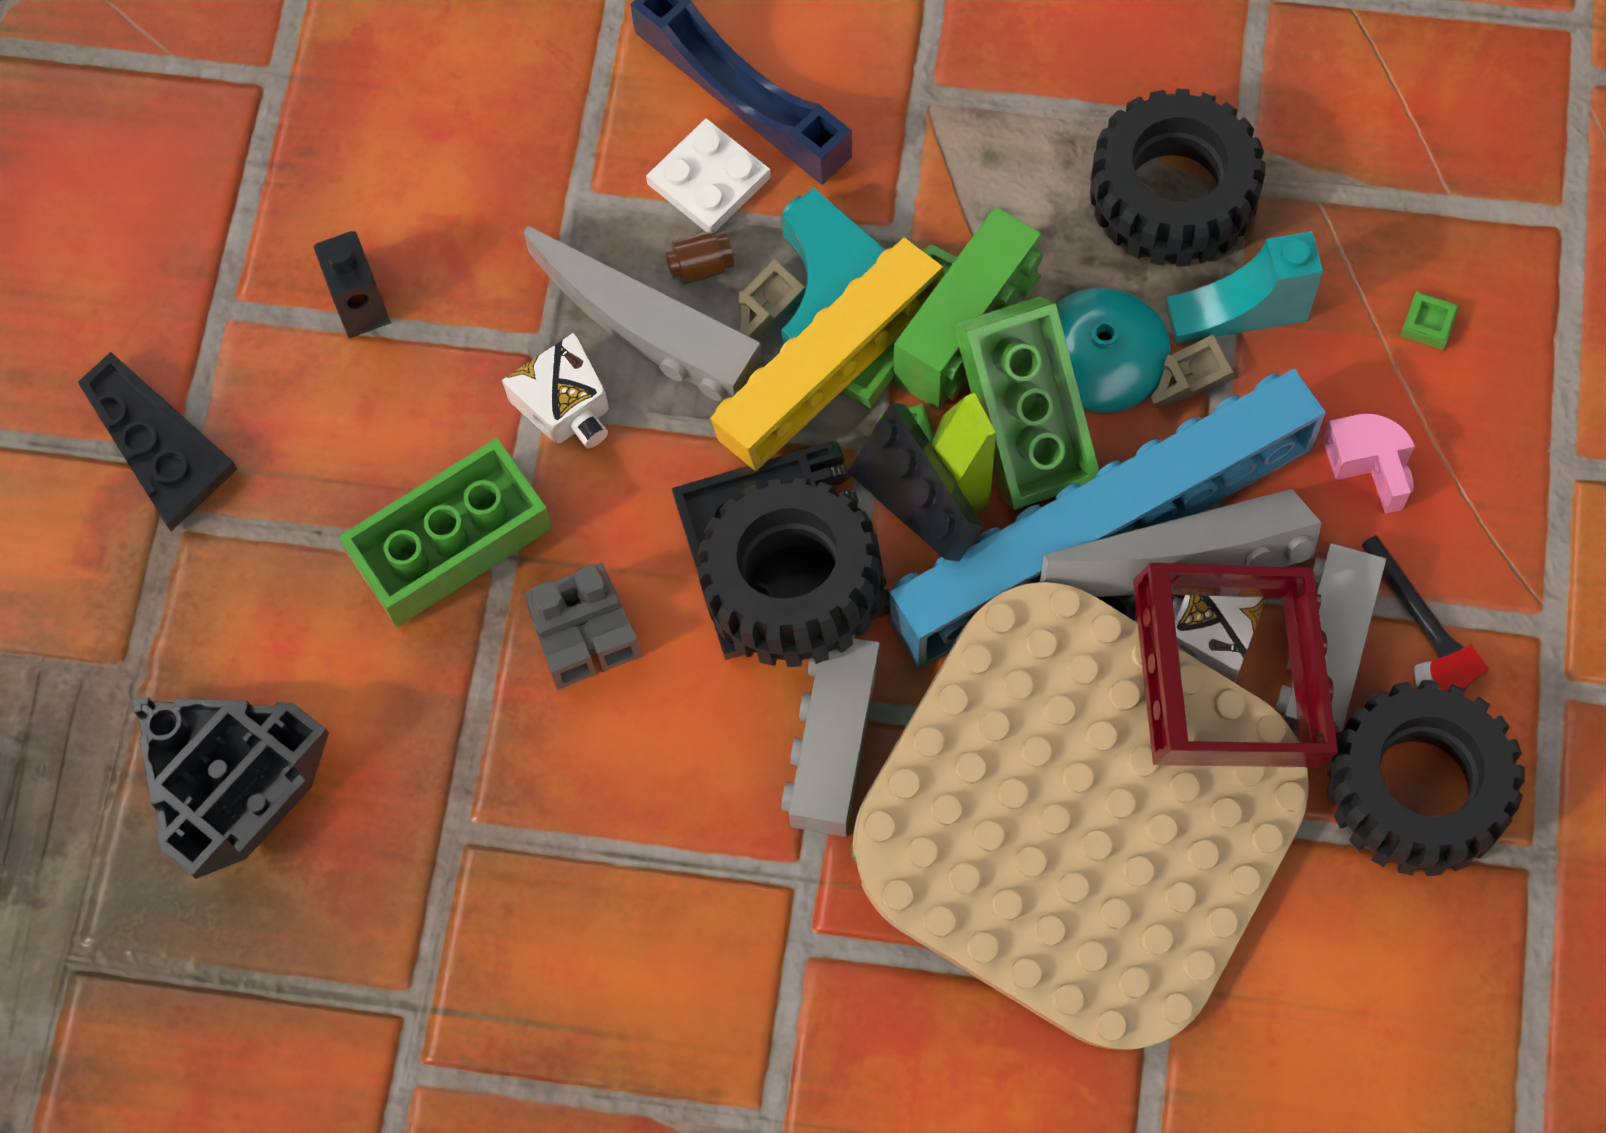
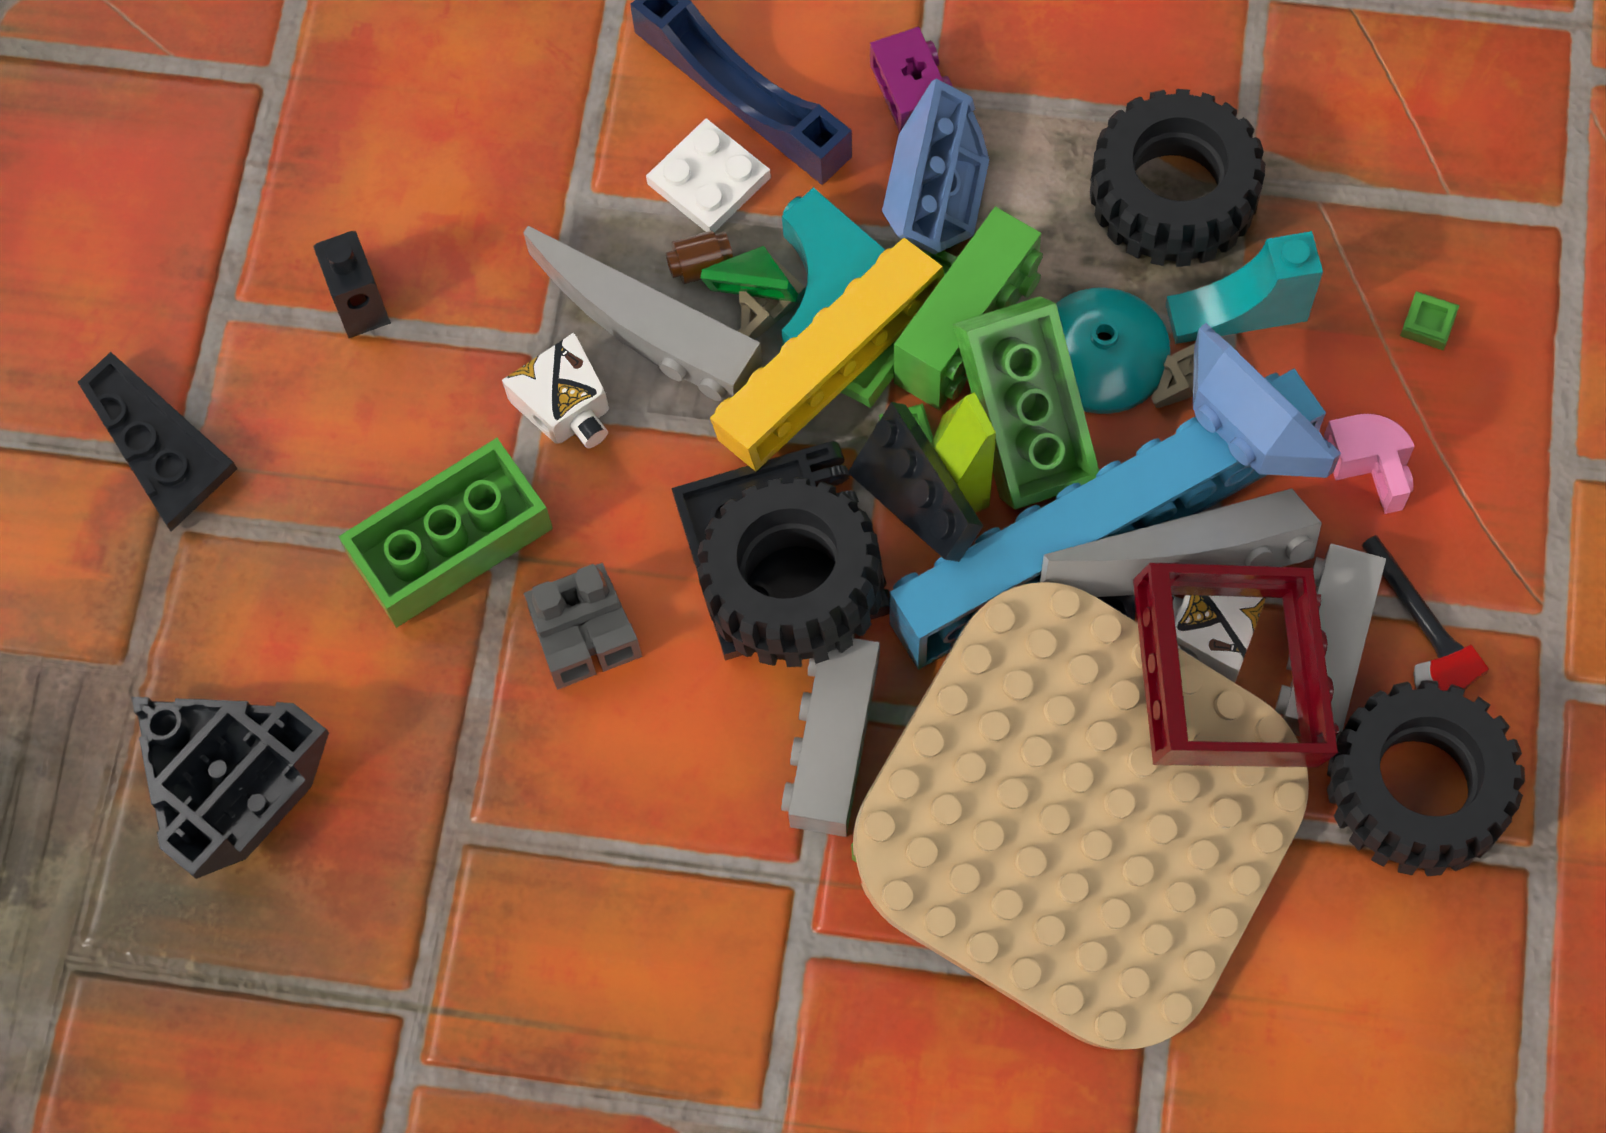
none -> green slope [700,246,798,302]
none -> magenta brick [870,26,953,133]
none -> medium blue wedge [882,79,989,255]
none -> medium blue wedge [1193,323,1341,478]

